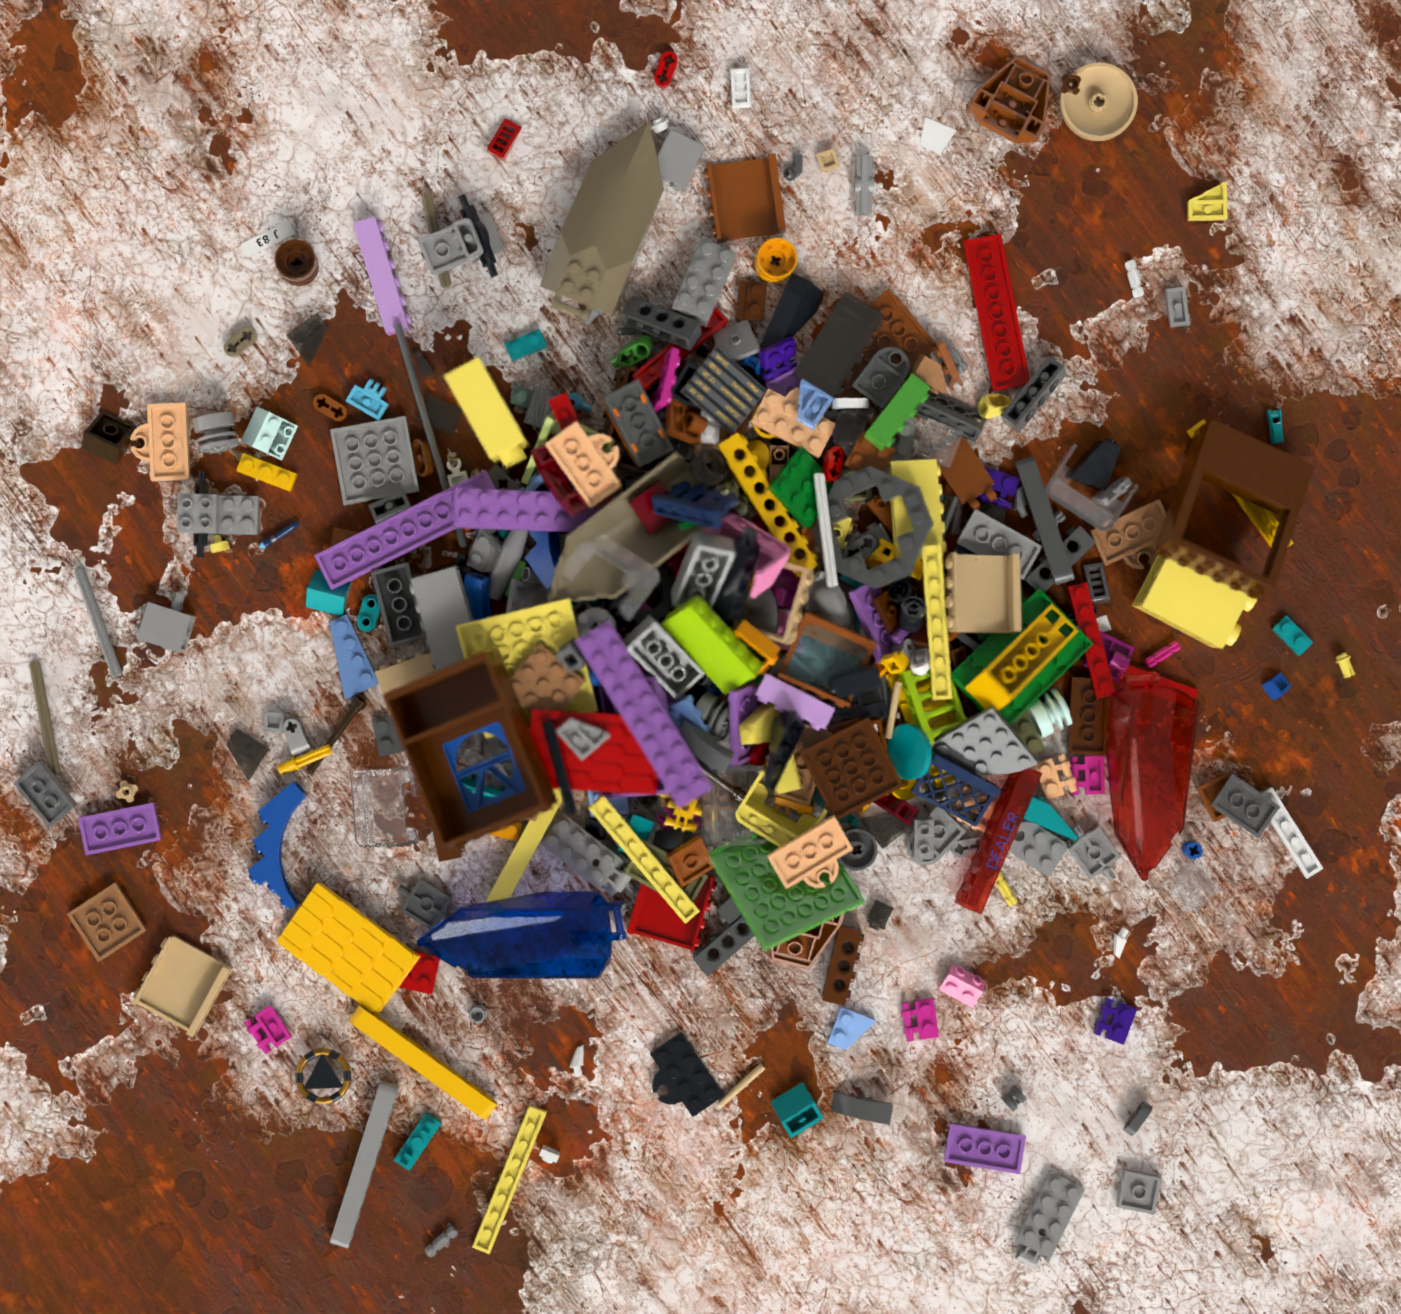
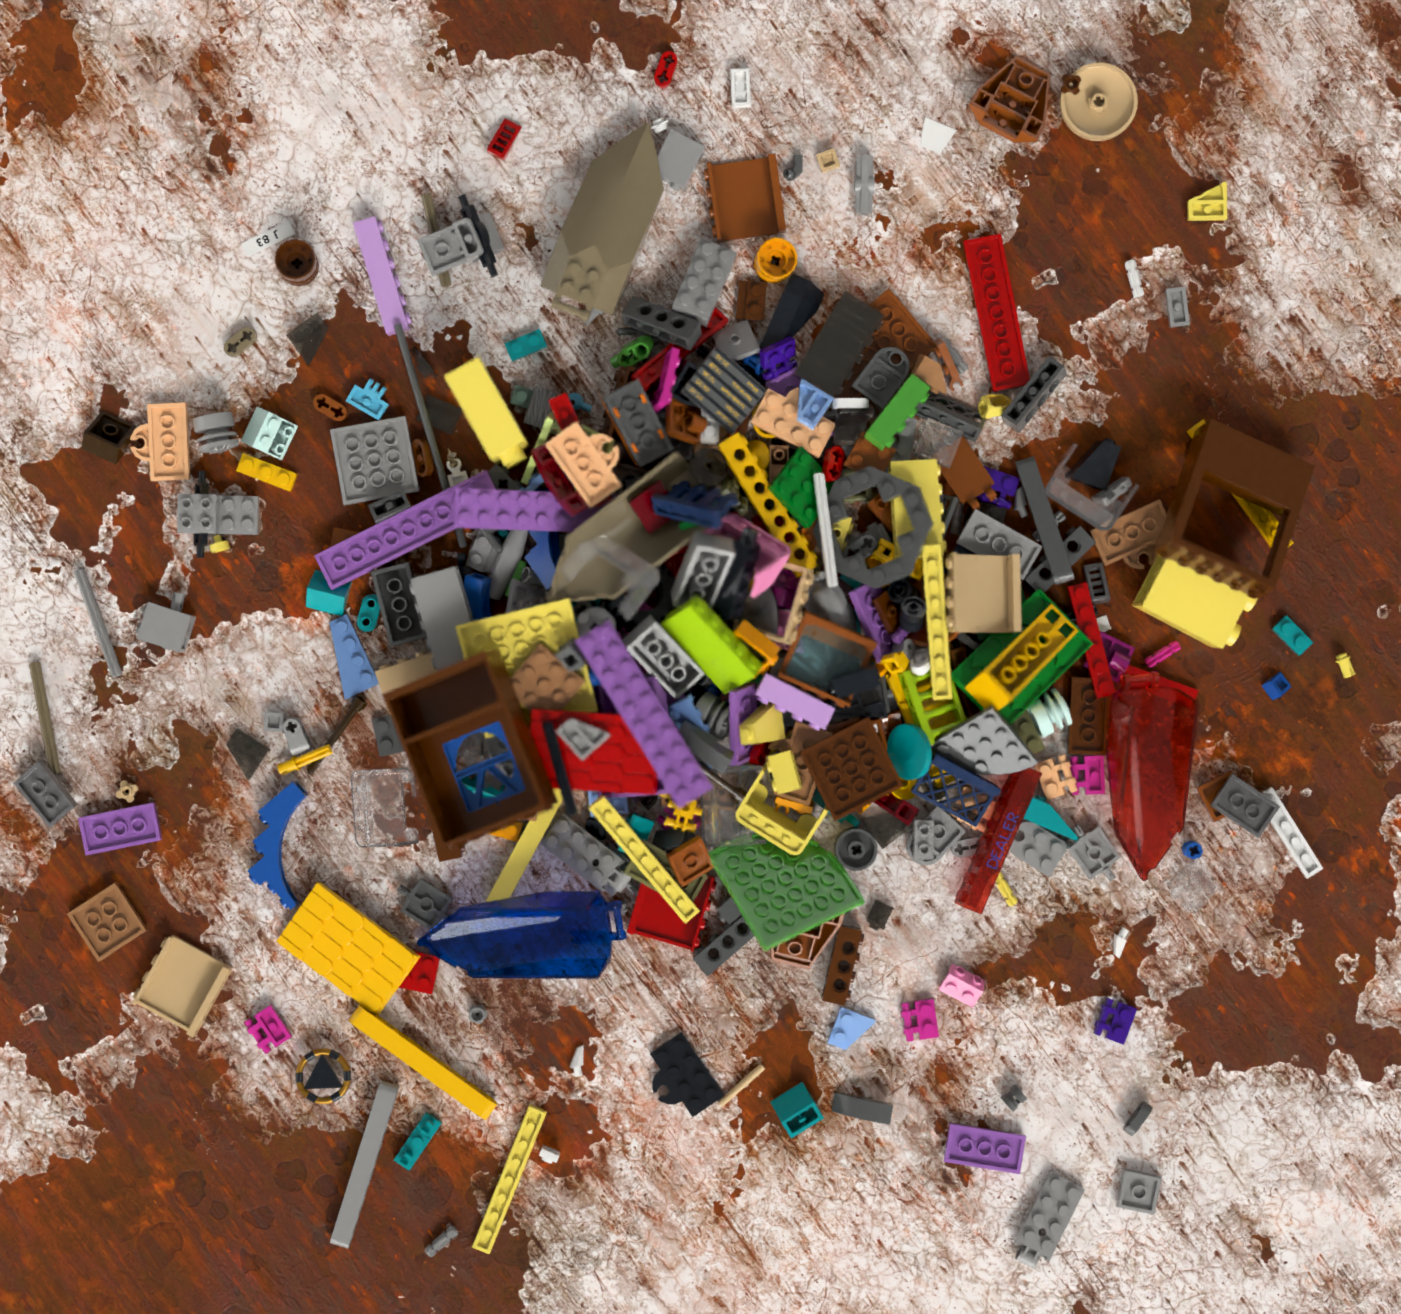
dark blue piece [259,521,300,548] -> none
black wedge [765,711,805,795] -> none
light nougat plate [766,815,853,889] -> none
tan bar [884,681,902,739] -> none
teal bar [1267,408,1284,444] -> none

